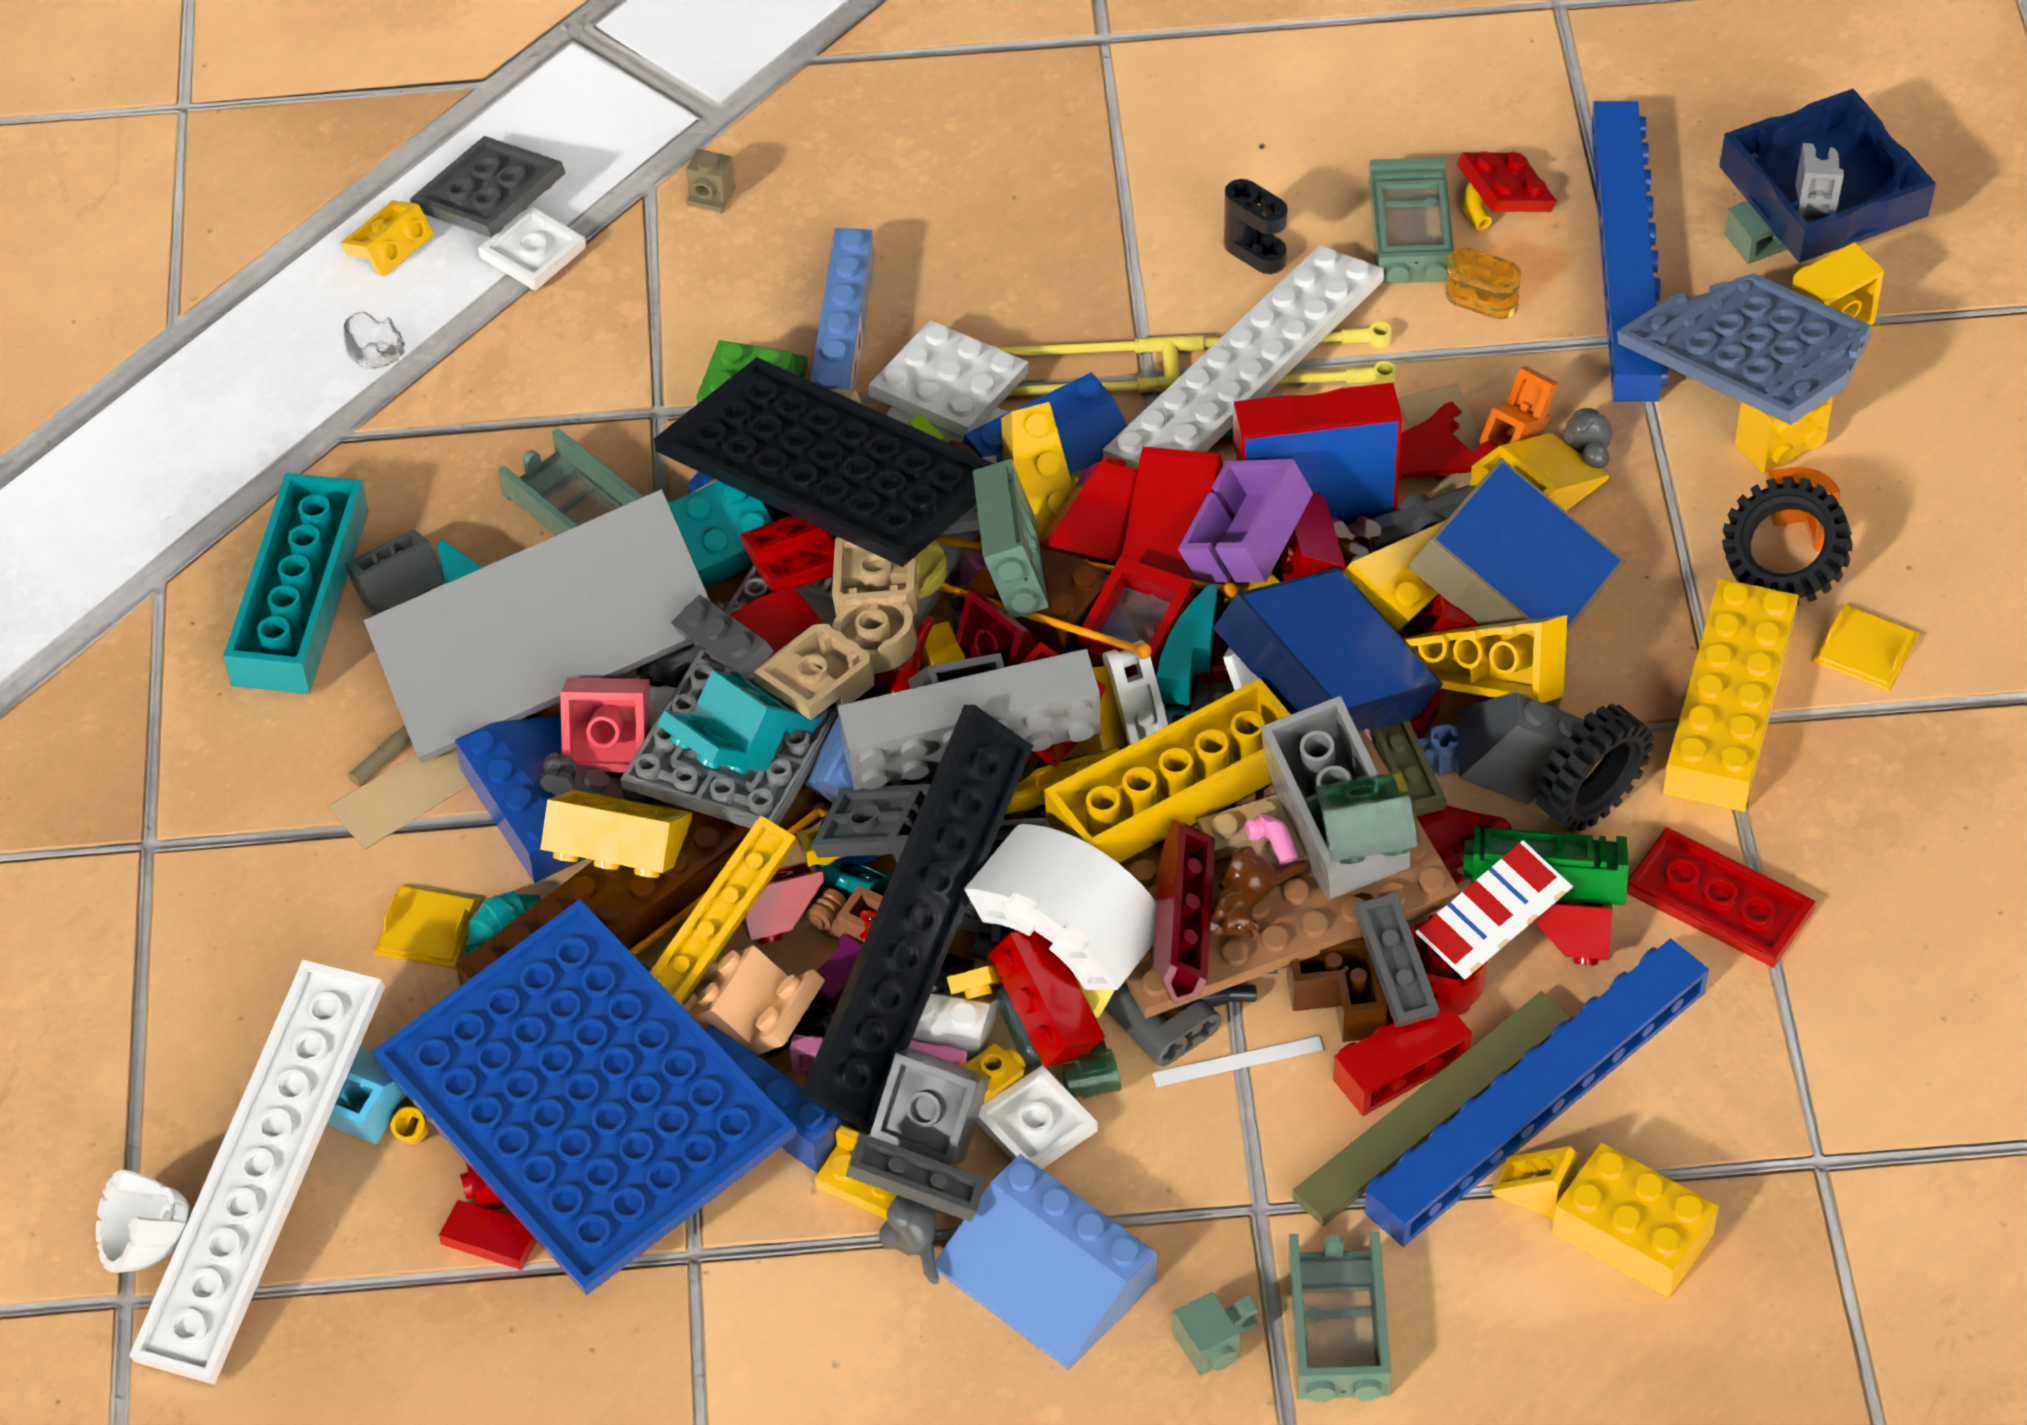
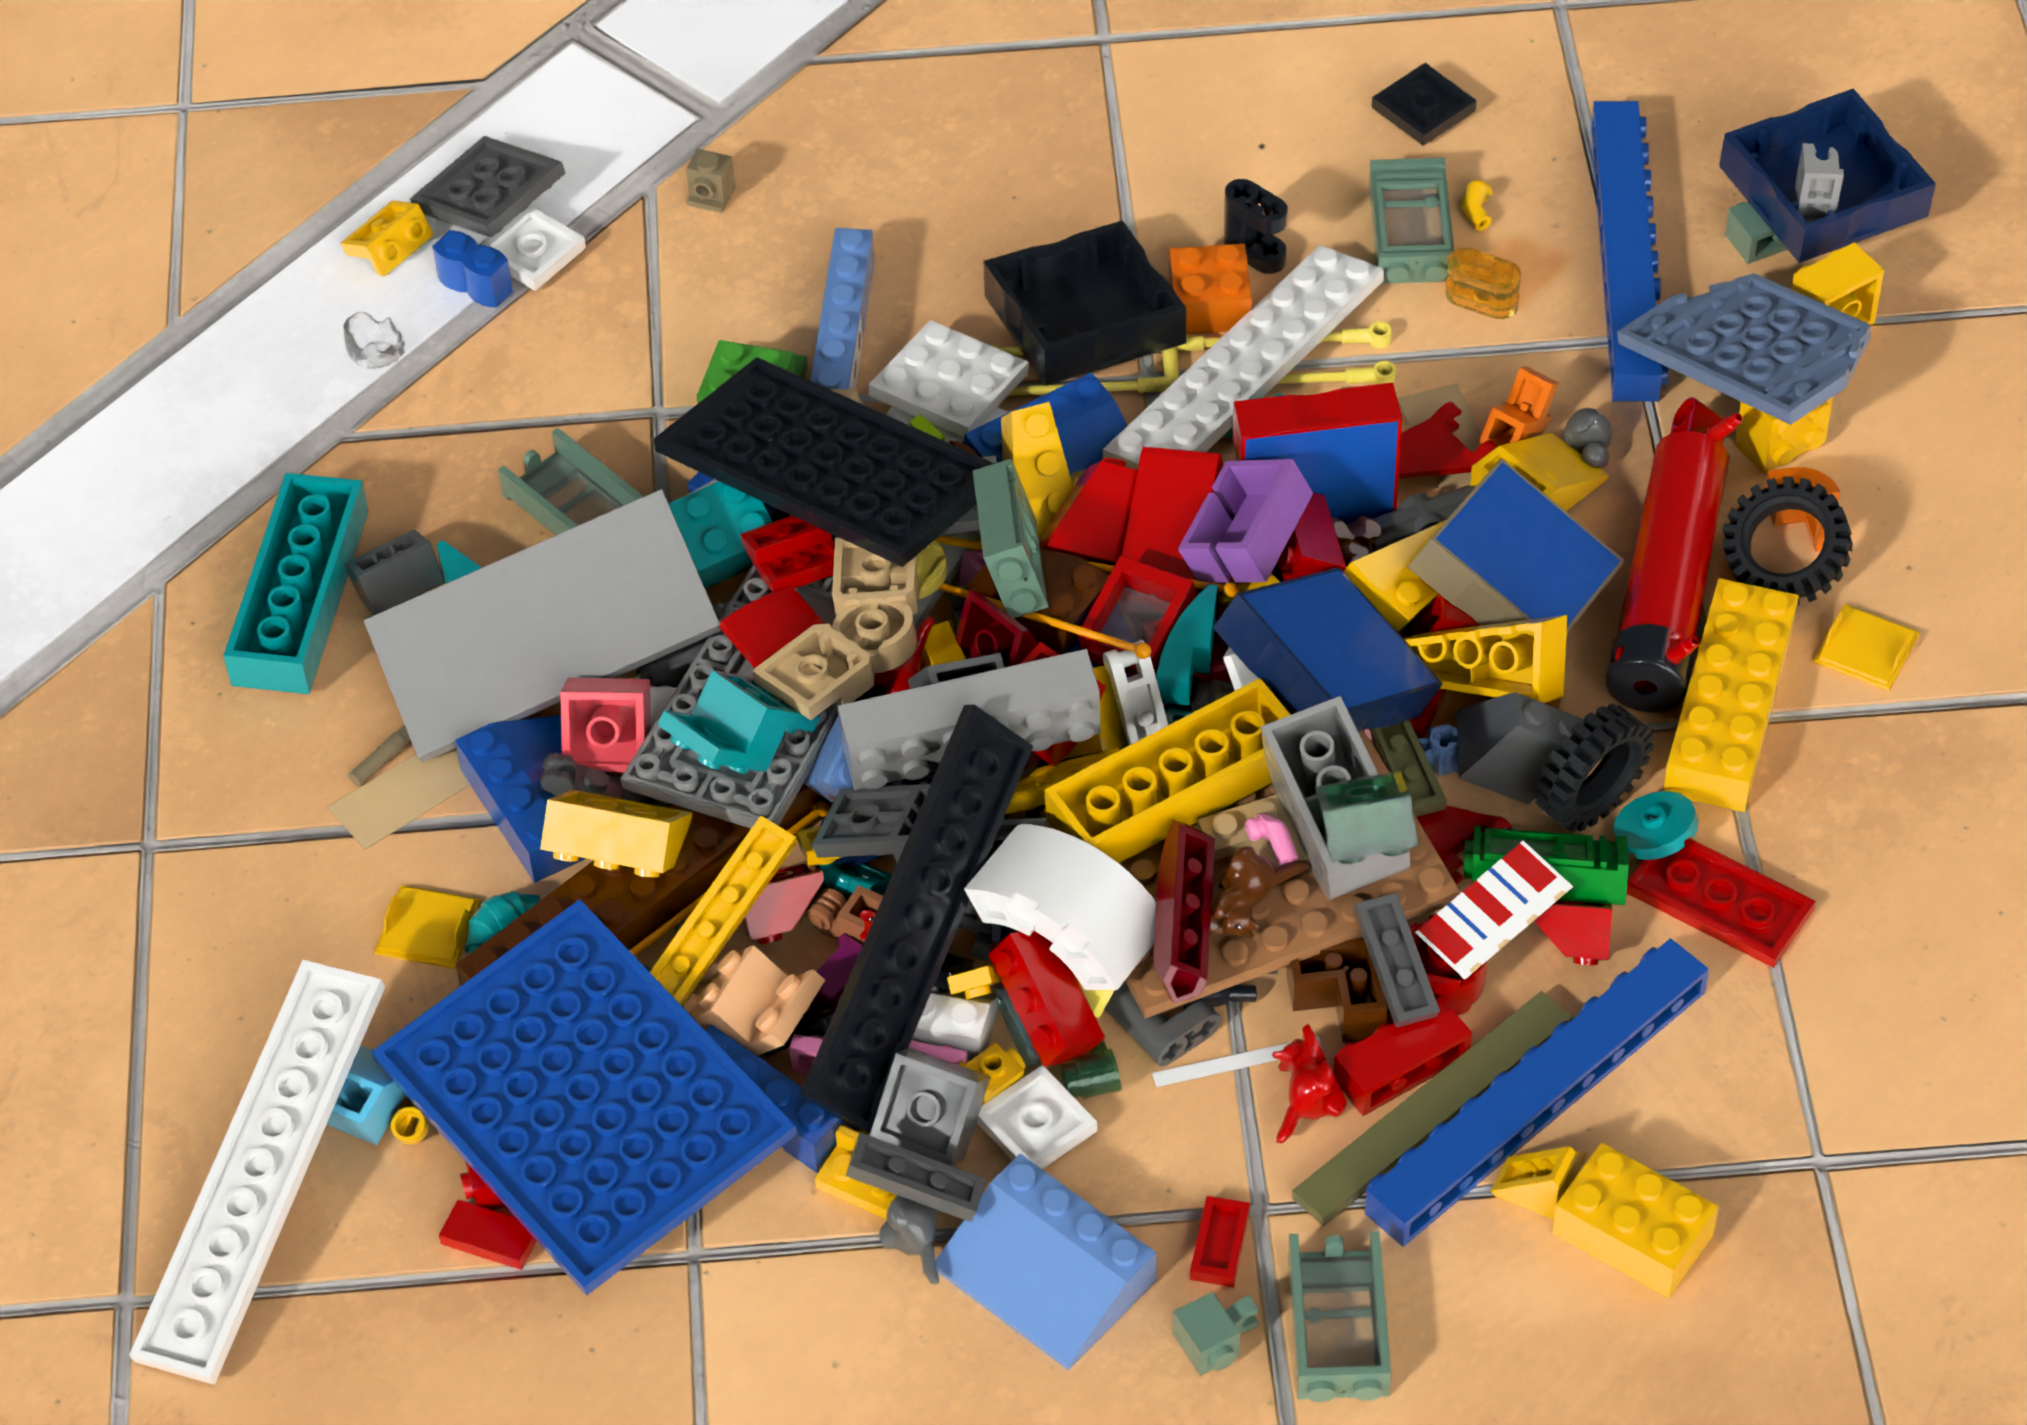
white hair [96,1170,192,1273] -> none
dark grey plate [671,594,774,680] -> none
red plate [1457,151,1557,212] -> none
none -> blue brick [432,230,513,308]
none -> black tile [983,220,1186,386]
none -> orange brick [1169,244,1252,334]
none -> red tile [1190,1196,1250,1288]
none -> red animal [1272,1024,1347,1144]
none -> black plate [1372,62,1477,146]
none -> red piece [1605,397,1743,713]
none -> teal plate [1613,791,1699,860]

